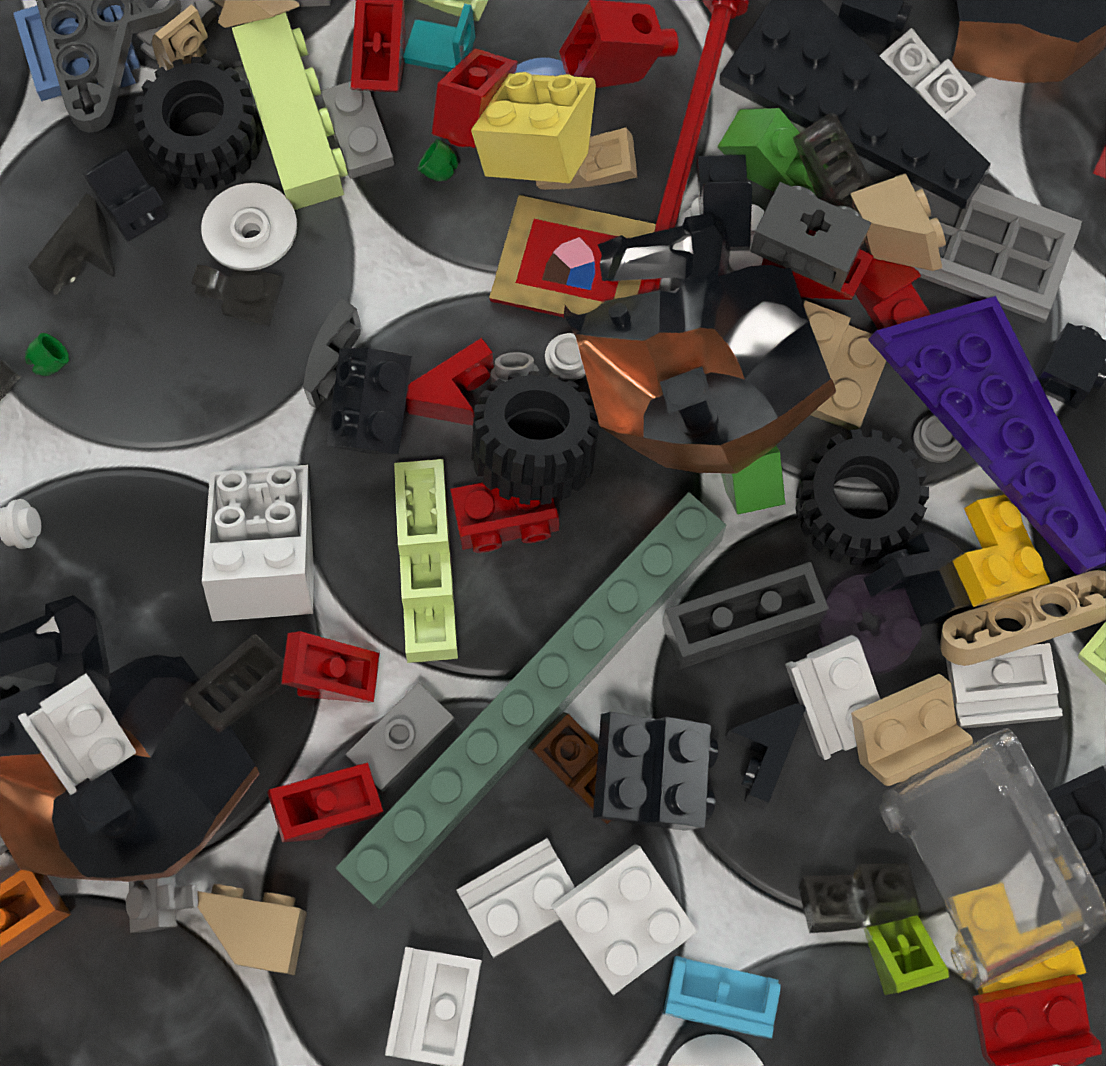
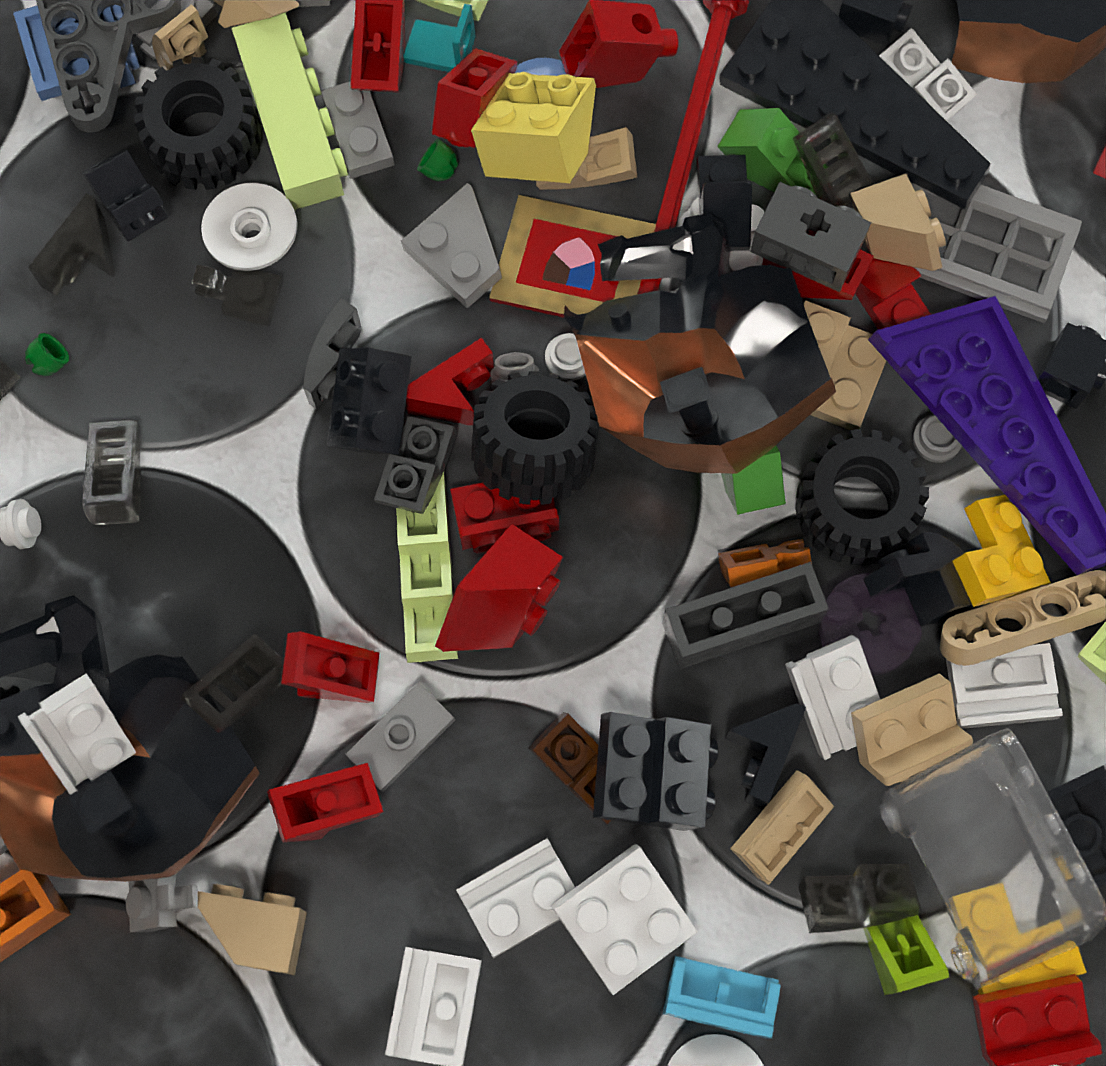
white slope [202,465,314,622] -> none
sand green brick [335,492,727,909] -> none
none -> clear smoke slope [81,420,140,525]
none -> dark grey slope [374,416,458,514]
none -> light grey wing [401,183,502,308]
none -> red slope [435,524,563,652]
none -> orange plate [718,539,812,587]
none -> tan plate [730,770,834,885]

